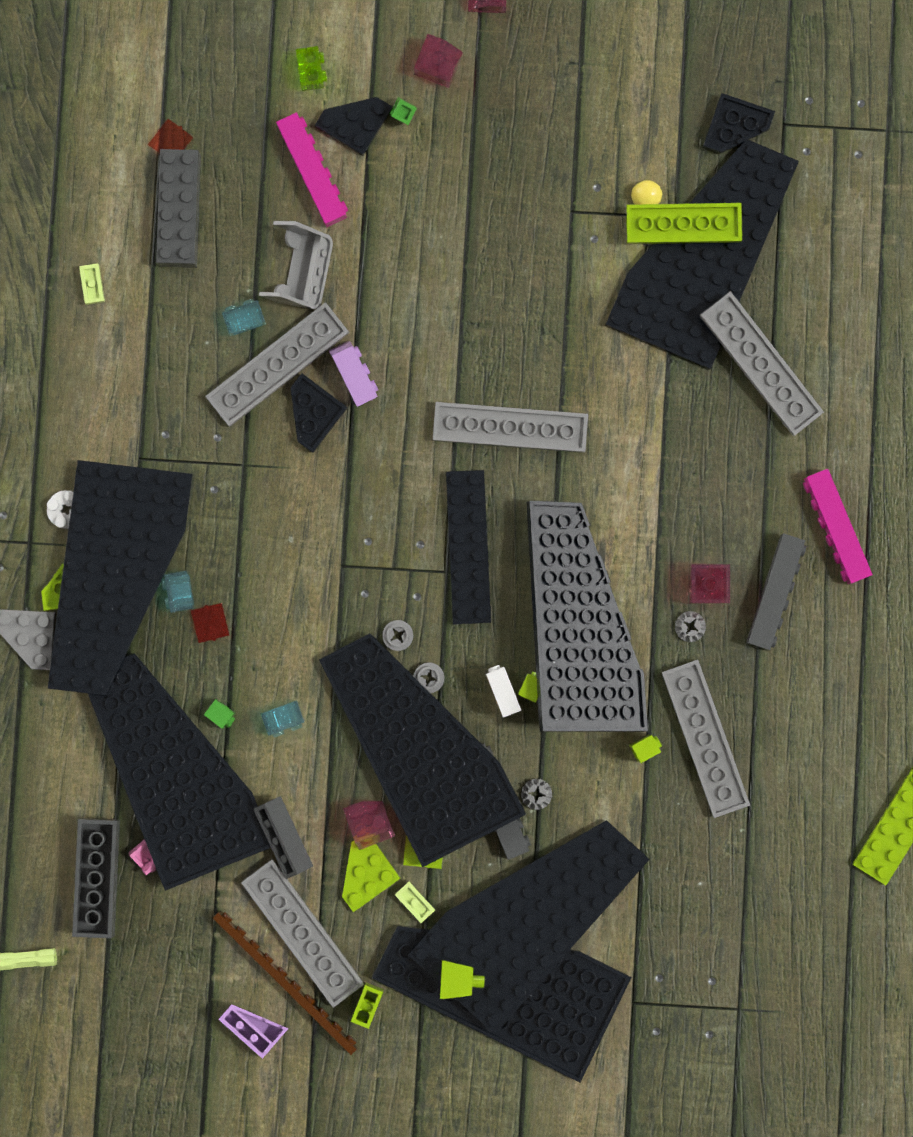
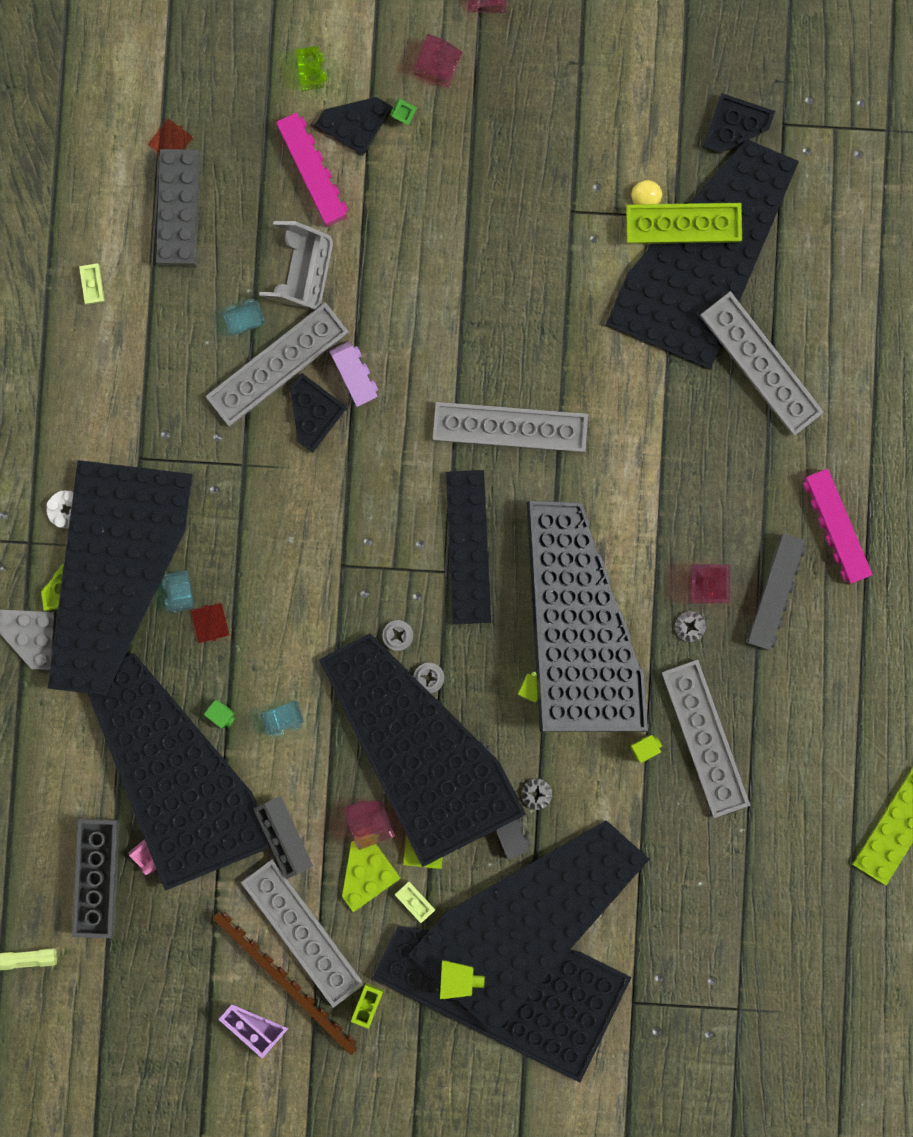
white brick [486,665,521,717] -> none

